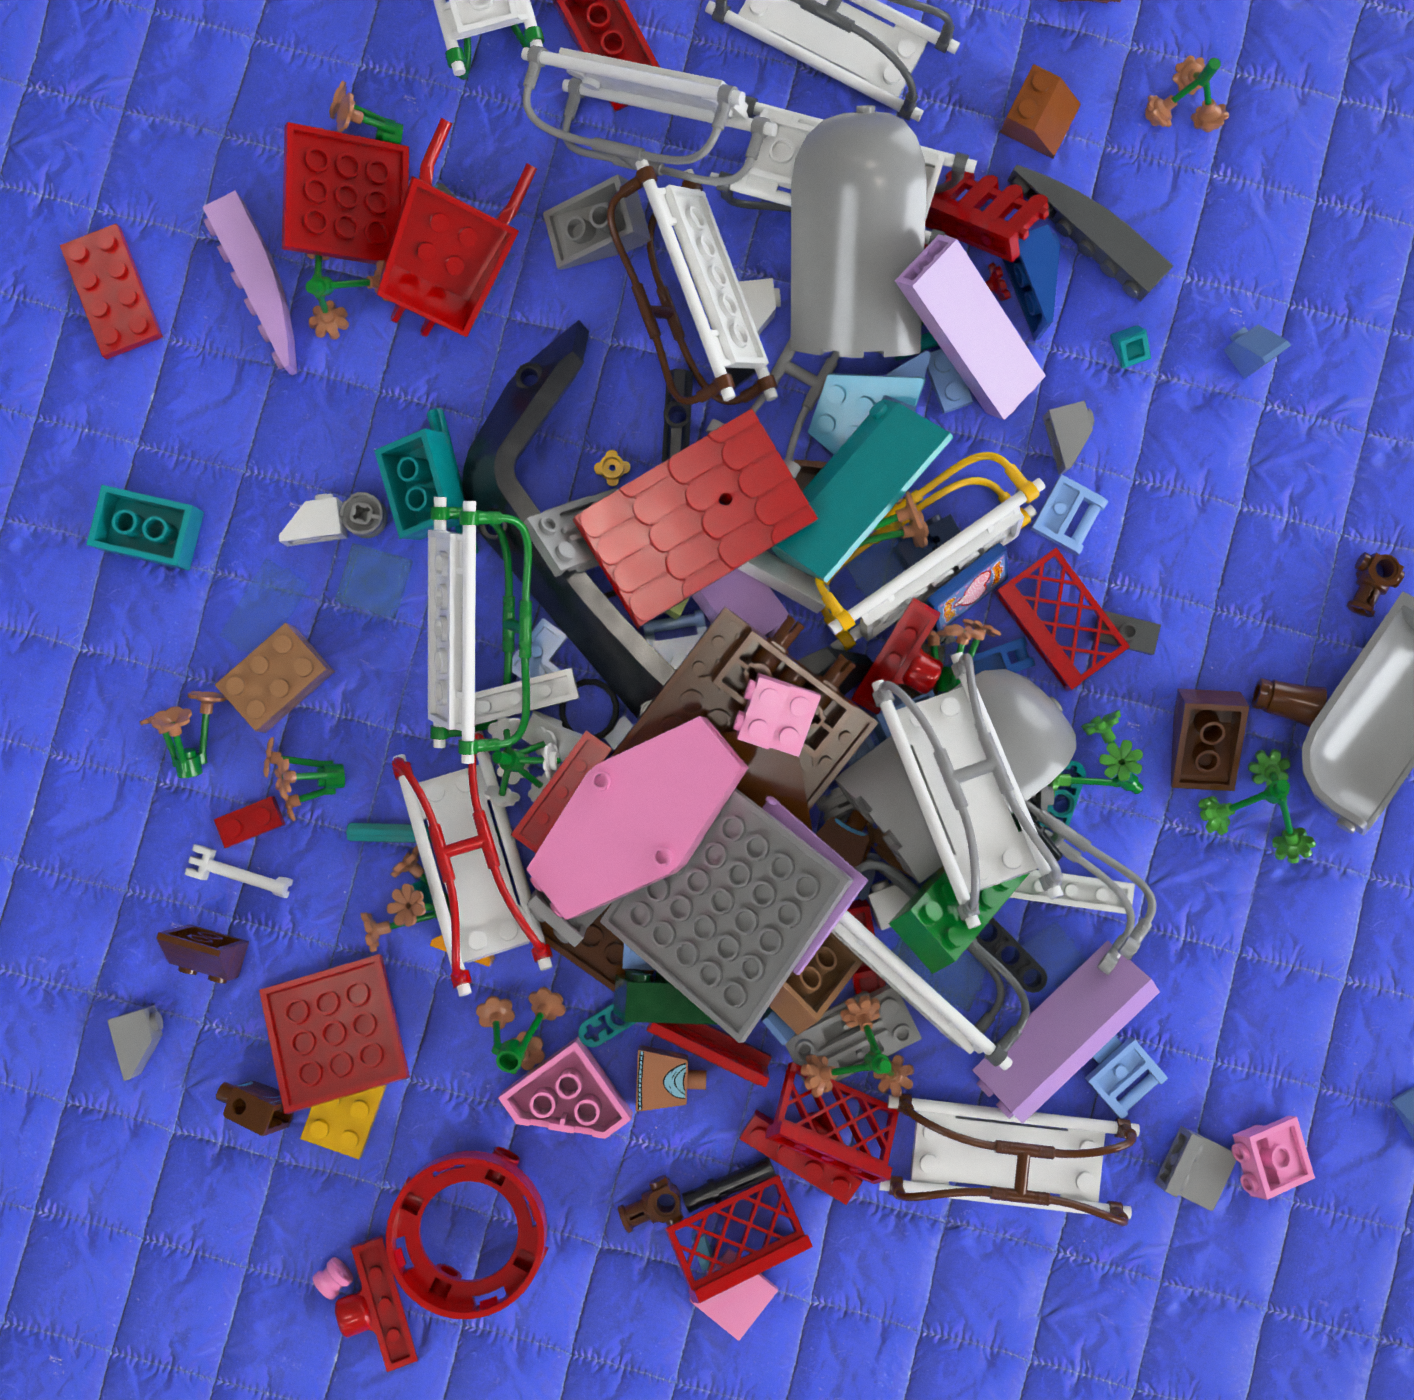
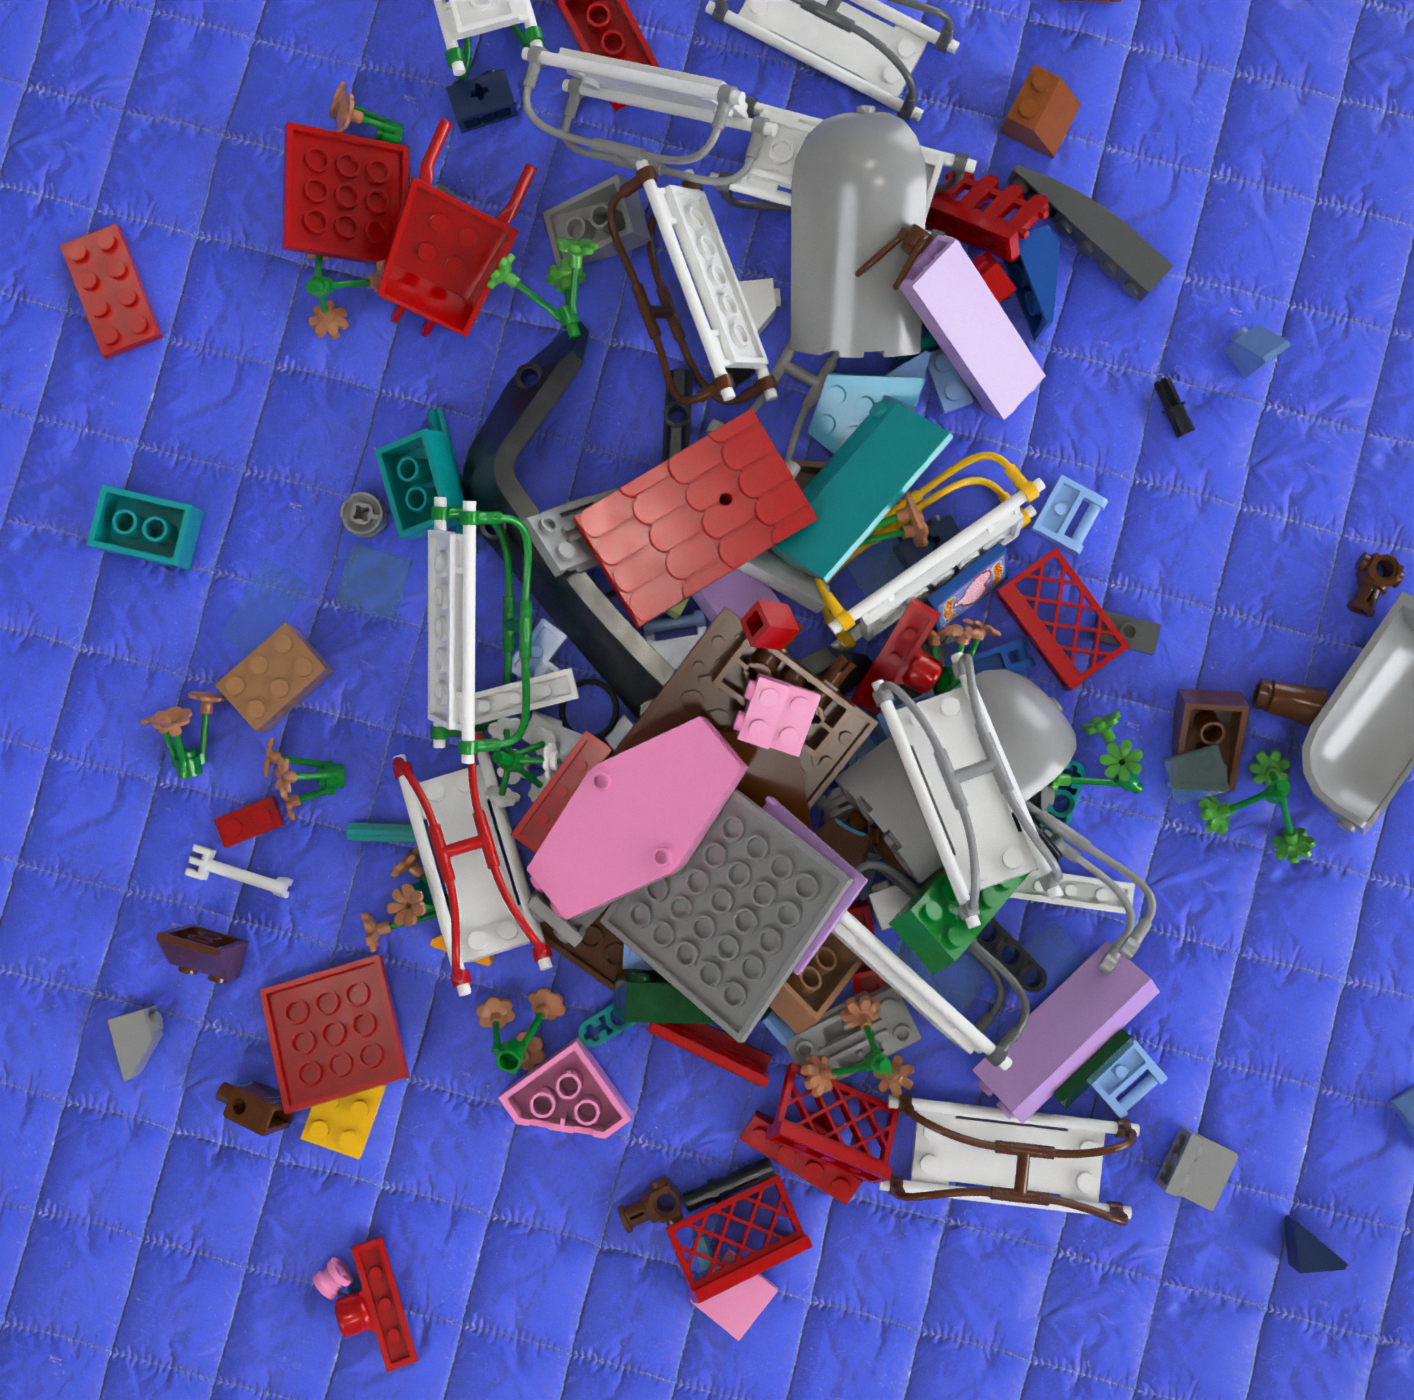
lavender slope [203,191,297,376] -> none
white slope [278,494,348,547] -> none
red piece [386,1147,549,1319] -> none
yellow plate [594,450,631,486] -> none
nougat torso [636,1045,707,1111] -> none
light grey slope [1043,400,1094,475] -> none
teal slope [1110,325,1151,368] -> none
nougat plant [1145,55,1229,133] -> none
bright pink plate [1231,1116,1315,1200] -> none
none -> dark blue brick [446,69,518,134]
none -> bright green plant [487,238,599,339]
none -> red brick [740,600,800,650]
none -> reddish brown plant [855,224,934,290]
none -> red brick [972,251,1016,303]
none -> dark green tile [1054,1029,1134,1109]
none -> black axle [1154,377,1195,438]
none -> clear light blue piece [1163,744,1230,806]
none -> dark blue slope [1284,1215,1348,1274]

